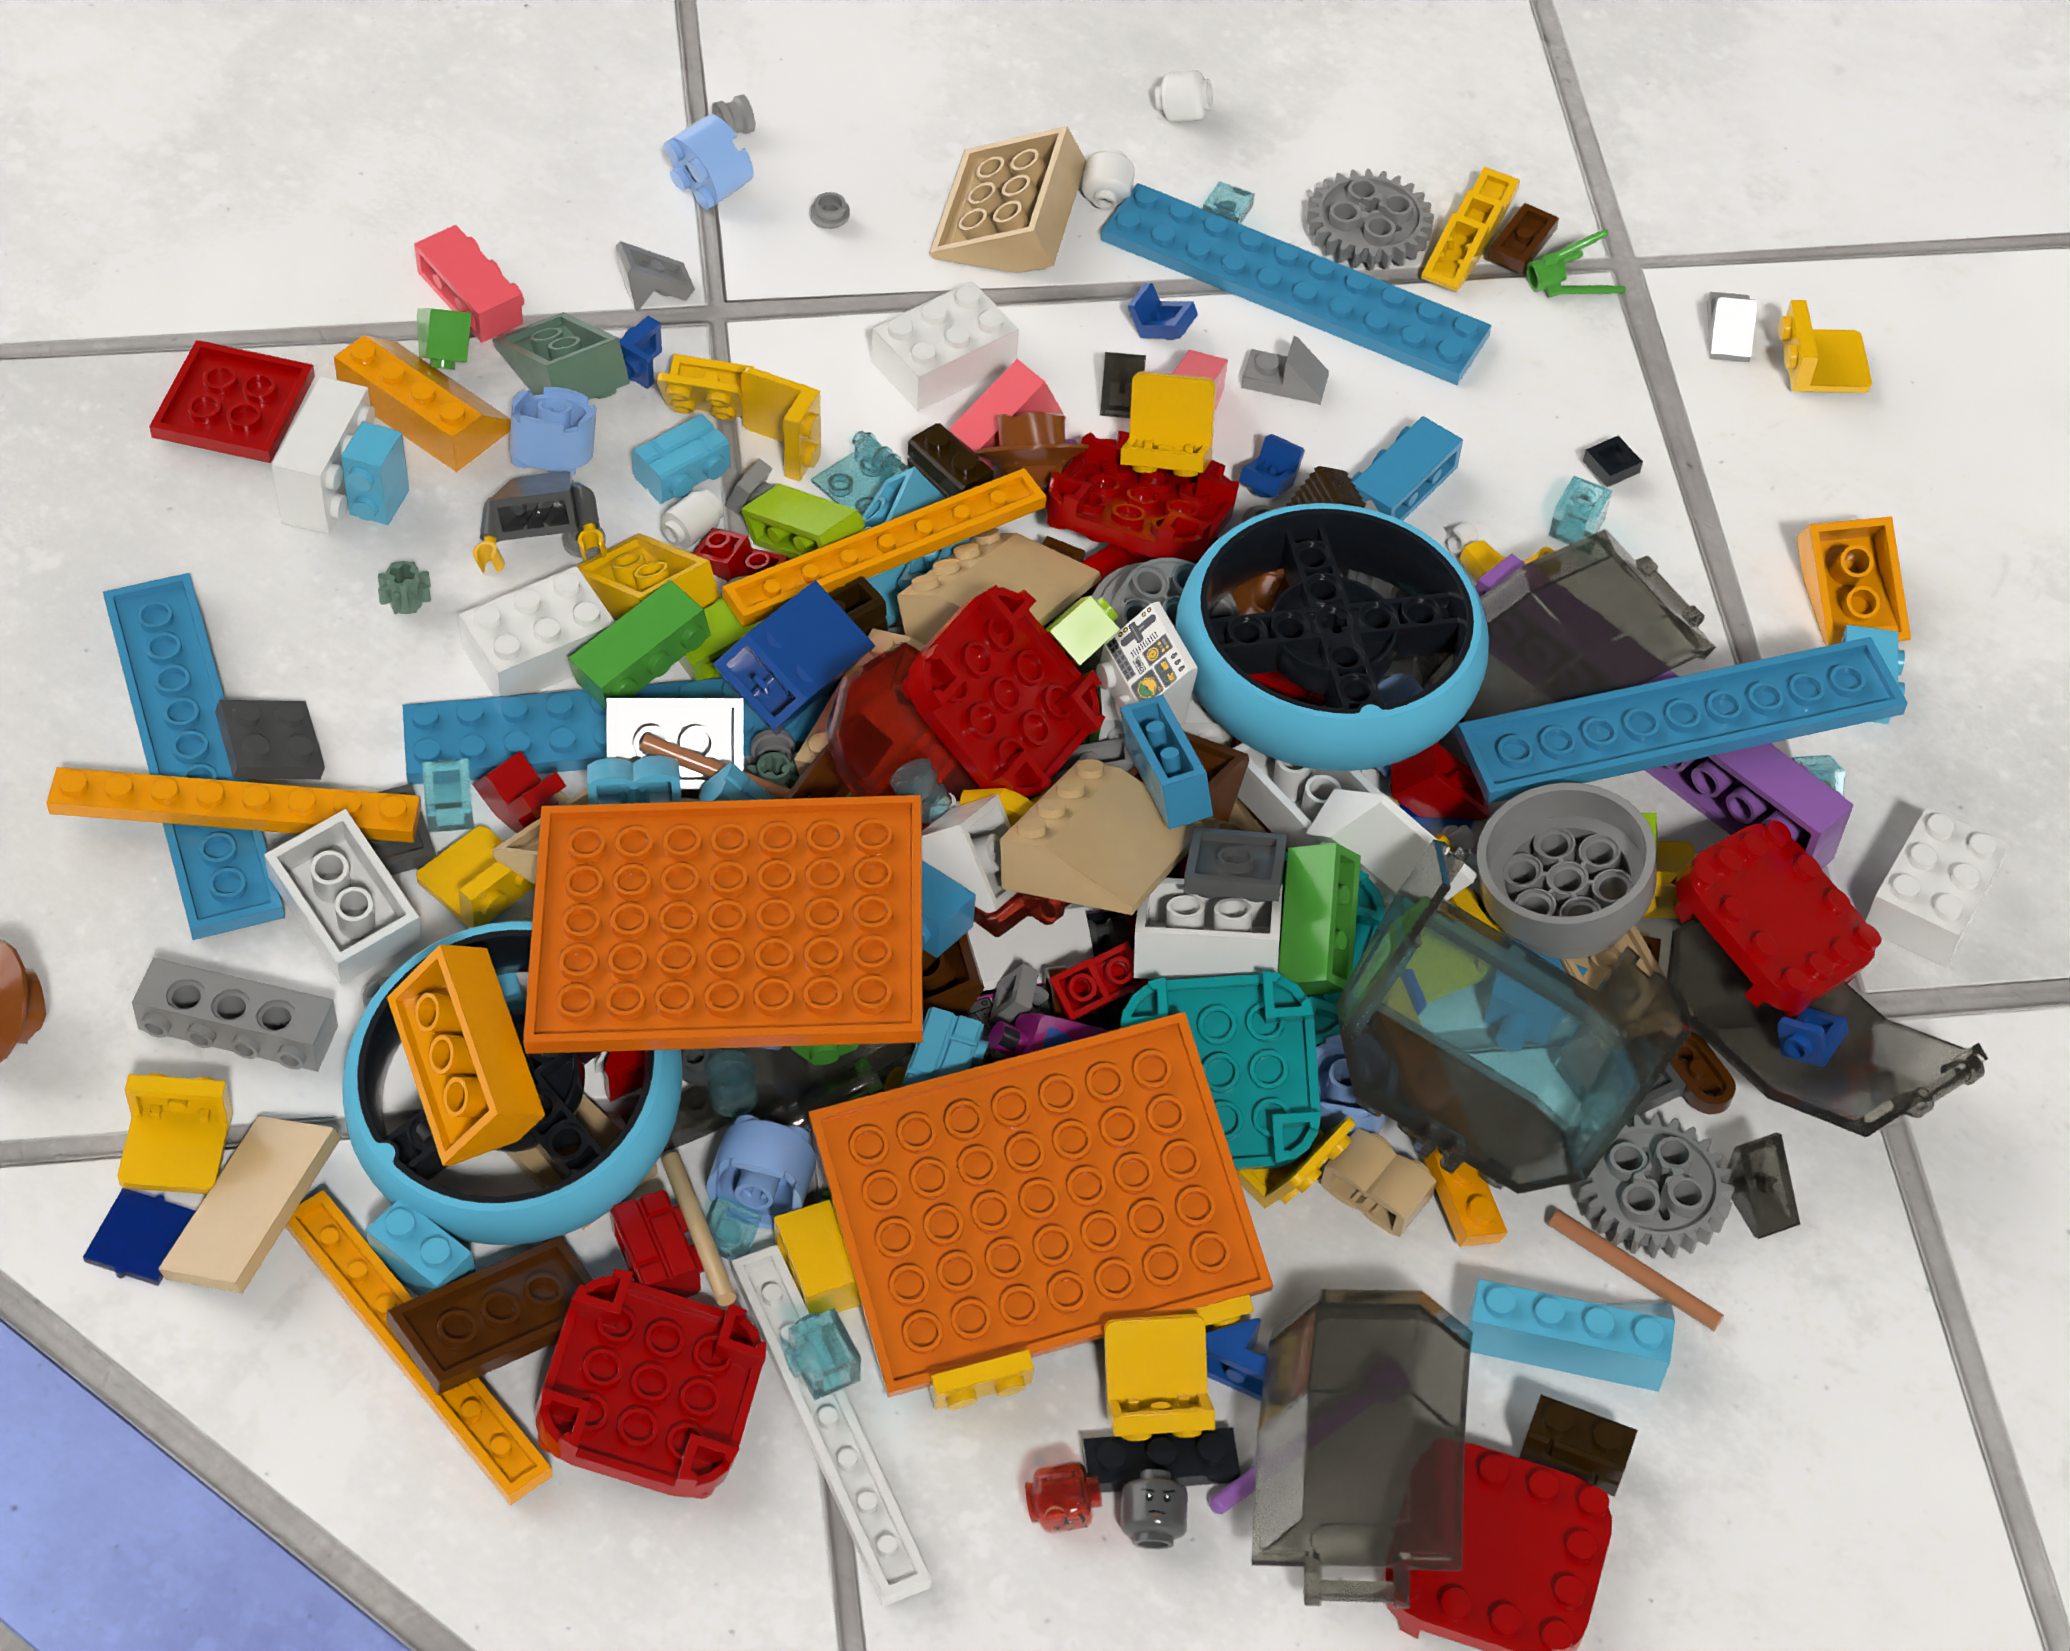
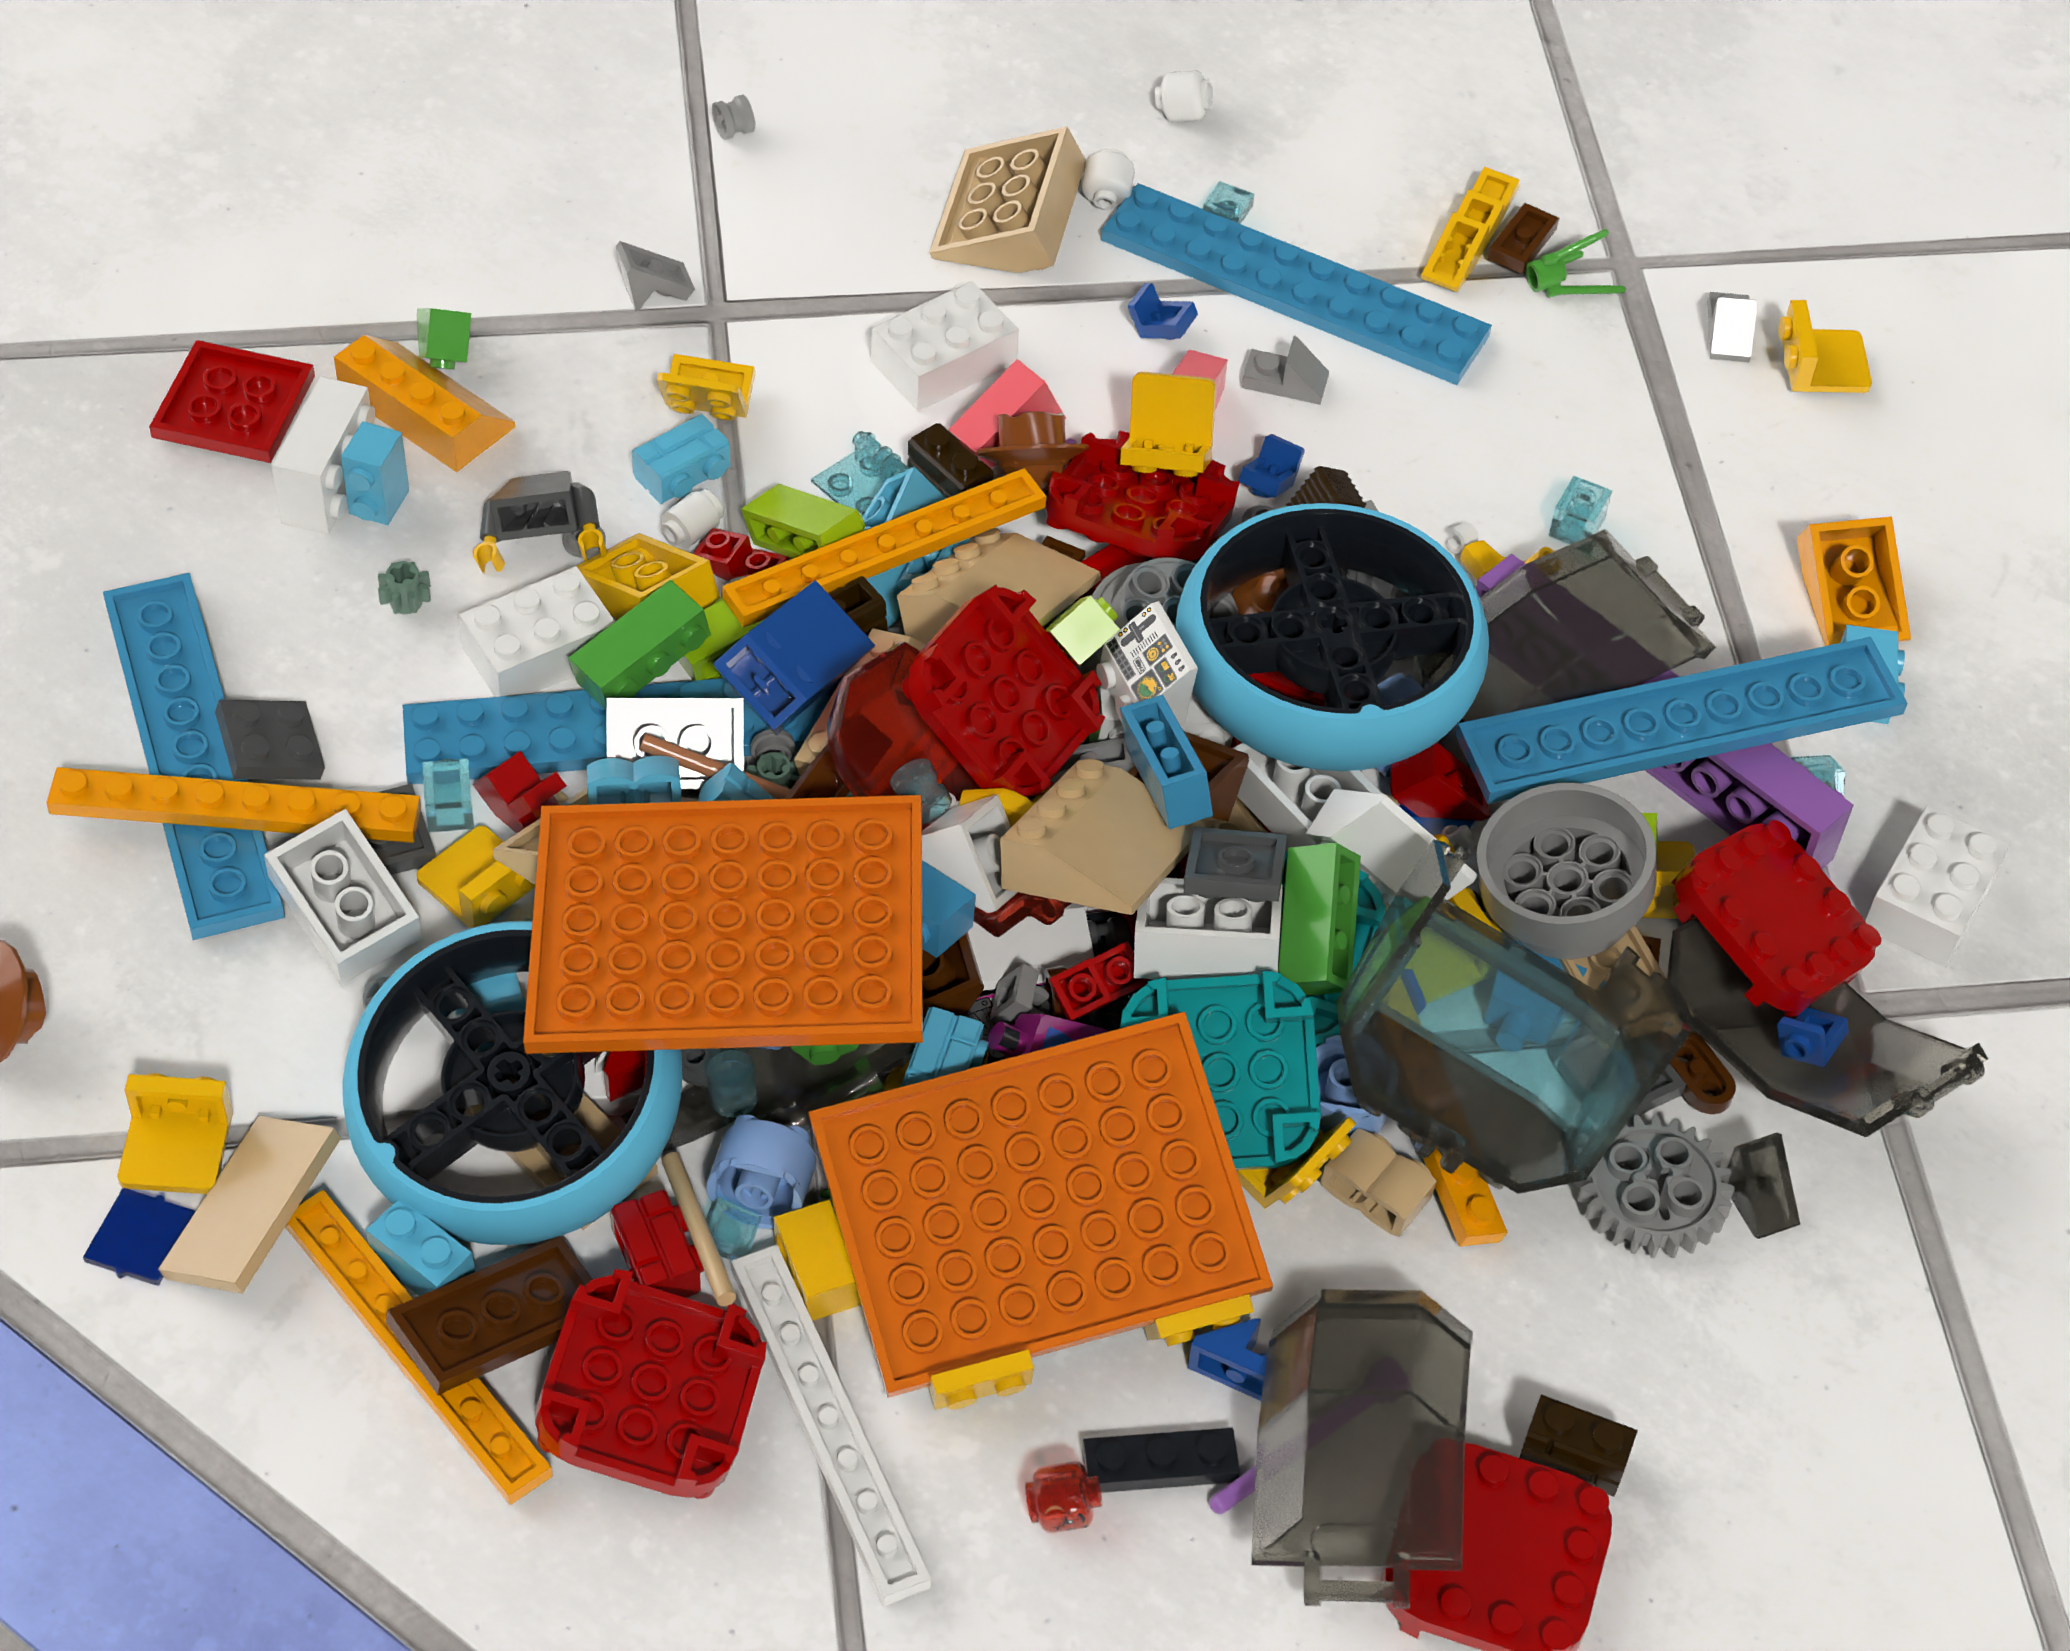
light grey brick [132,958,338,1072] -> none
light orange slope [387,944,545,1166] -> none
coral brick [414,225,524,343] -> none
sand green slope [492,312,630,400] -> none
light blue brick [509,387,597,476] -> none
blue bracket [619,316,662,389] -> none
light blue brick [663,114,754,210] -> none
light grey tile [725,458,774,515] -> none
yellow bracket [741,367,821,482] -> none
clear light blue brick [784,1308,861,1401] -> none
light grey plate [811,192,850,229] -> none
clear smoke slope [1100,352,1146,418] -> none
yellow bracket [1104,1314,1215,1441] -> none
dark grey head [1121,1469,1188,1549] -> none
light grey gear [1306,169,1434,270] -> none
dark azure brick [1351,416,1463,521] -> none
medium azure wedge [1463,1279,1675,1392] -> none
nougat bar [1548,1209,1724,1331] -> none
black plate [1583,435,1643,487] -> none

